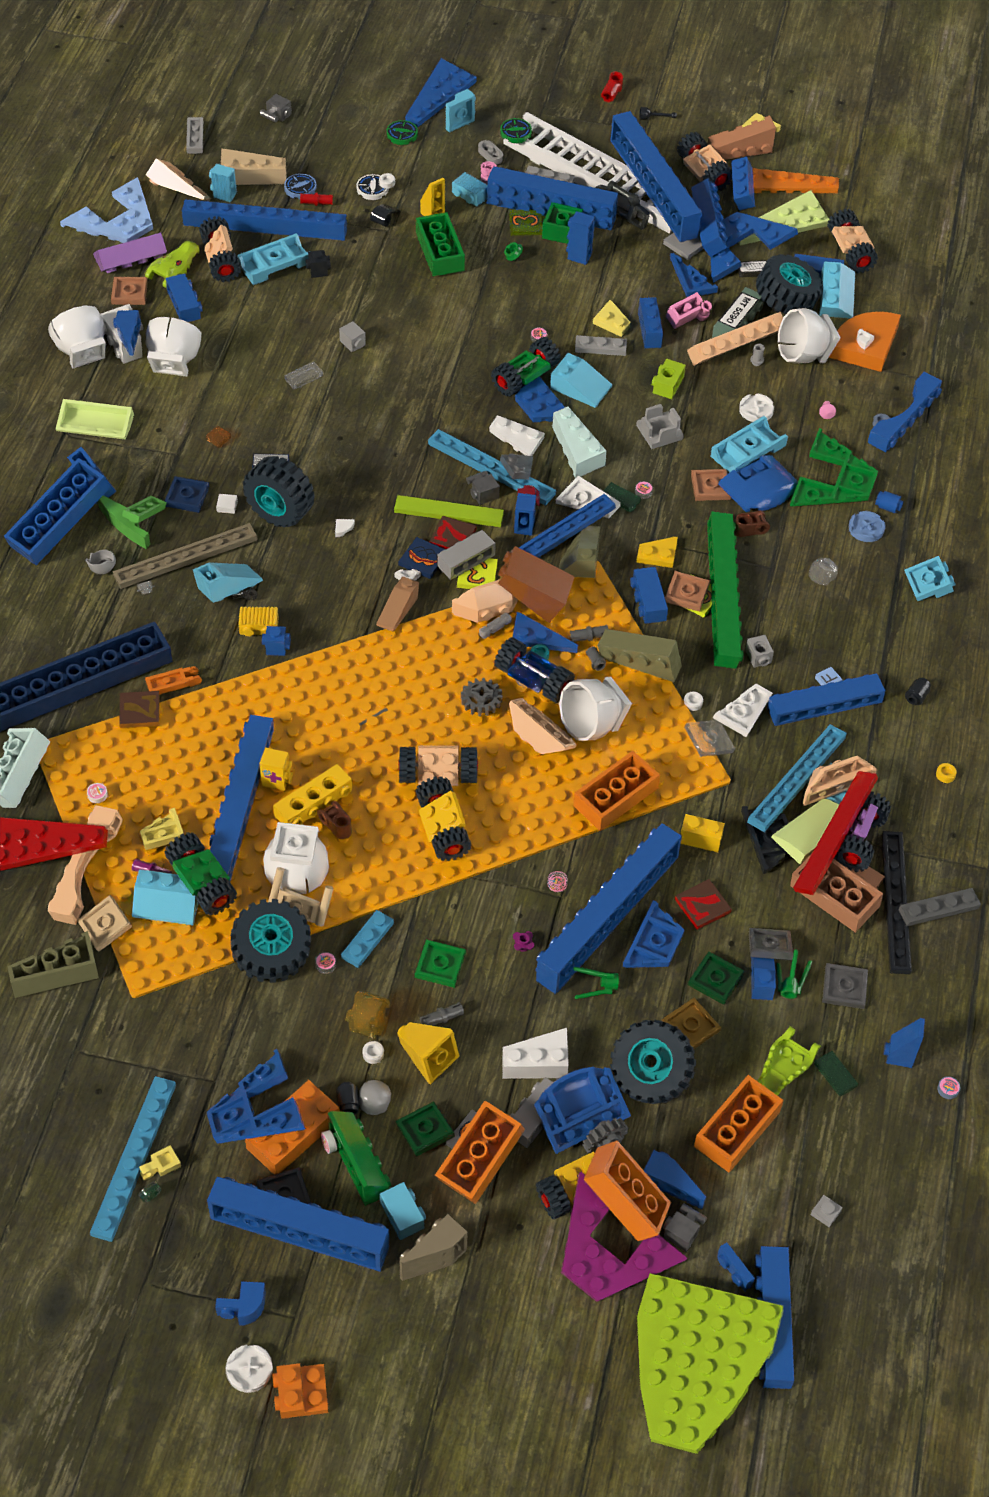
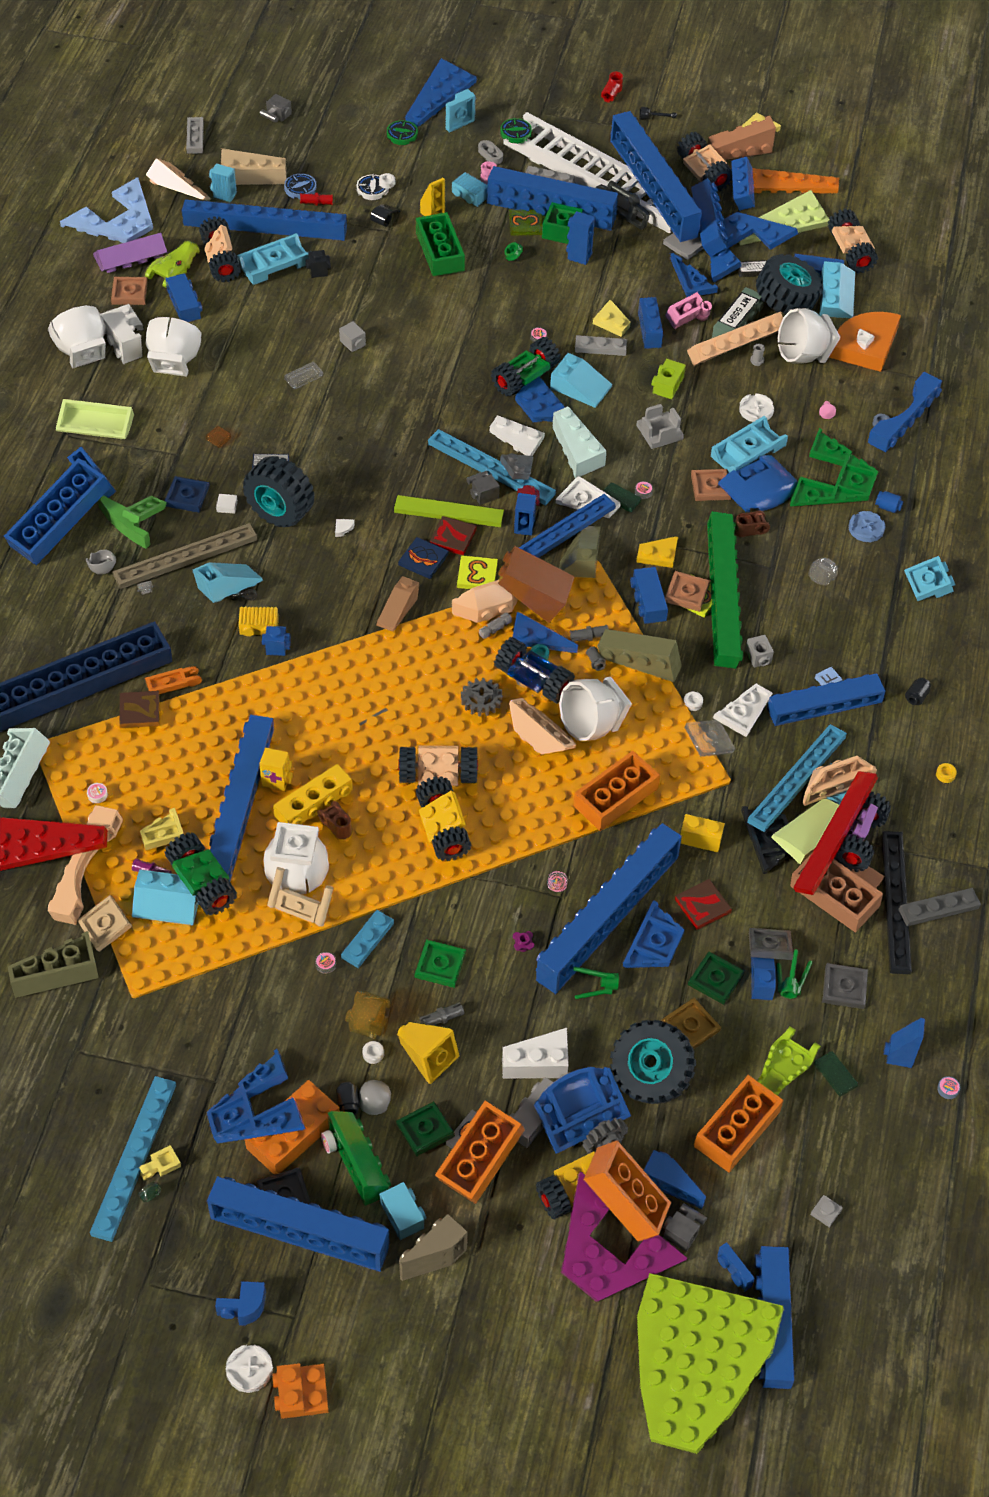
blue slope [113,310,141,356] -> none
black wheel [231,899,311,983] -> none
white tile [394,569,421,581] -> none
light grey brick [438,530,495,580] -> none

